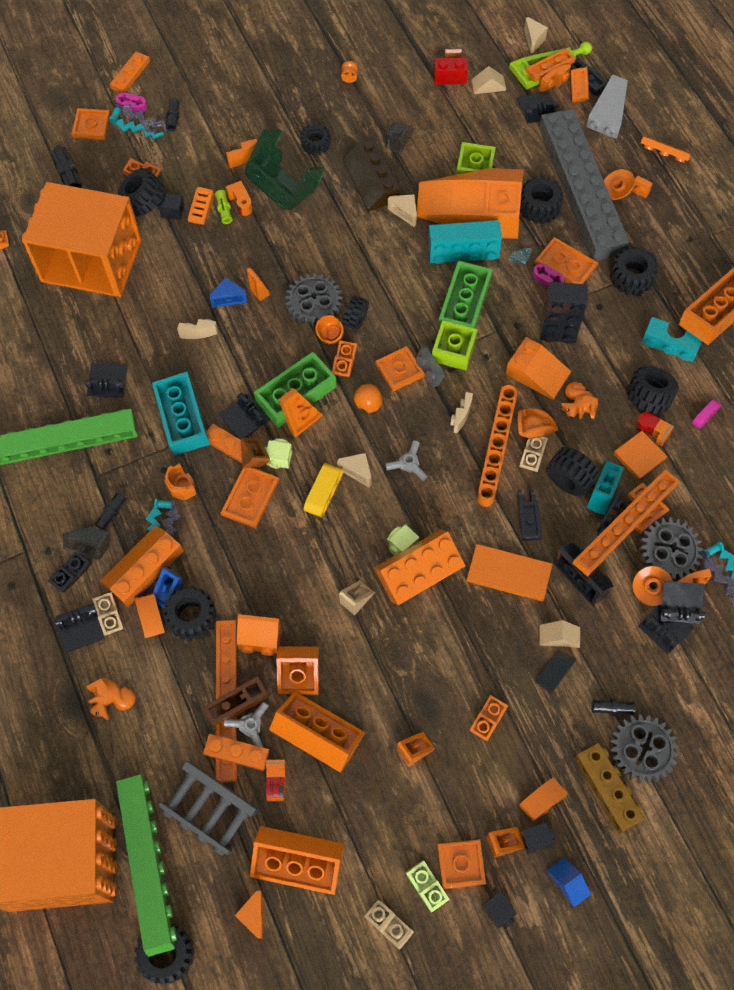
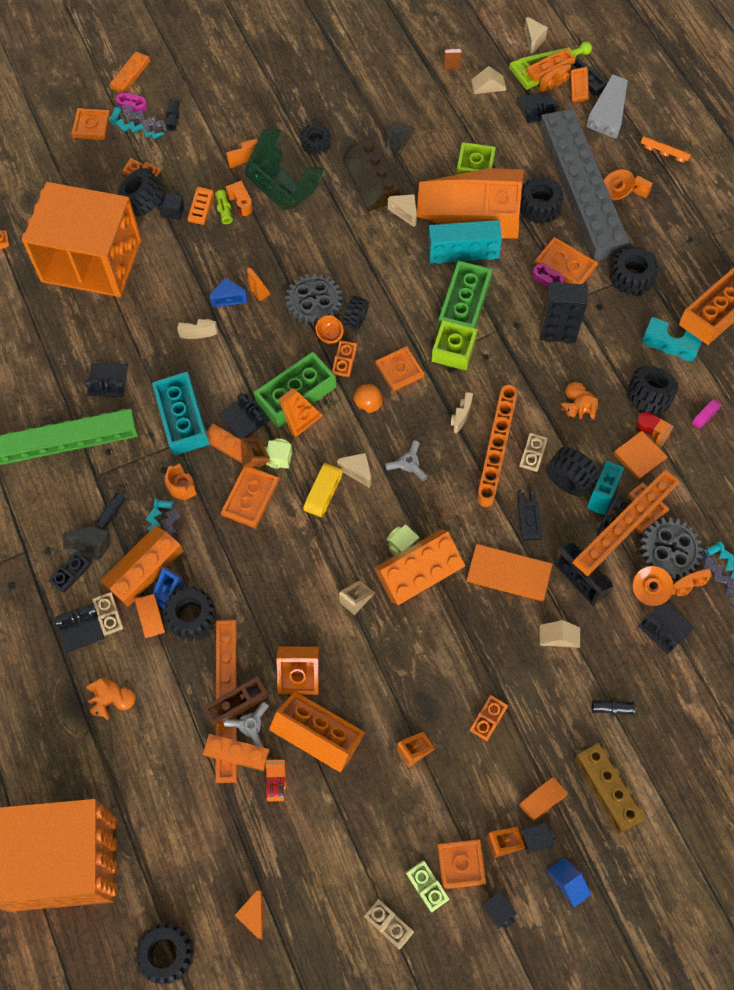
black piece [51,145,82,188] -> none
bright green brick [116,774,177,957] -> none
dark grey fence [158,761,260,856] -> none
orange slope [237,614,282,656] -> none
orange slope [250,826,344,895] -> none
orange wheel [341,61,358,83] -> none
dark grey plate [415,347,445,387] -> none
red brick [434,57,468,85] -> none
orange slope [506,337,572,400] -> none
clear light blue tile [509,248,532,266] -> none
orange hat [518,408,558,438] -> none
black slope [535,650,576,694] -> none
dark grey gear [609,714,679,784] -> none
black hinge [660,581,705,624] -> none

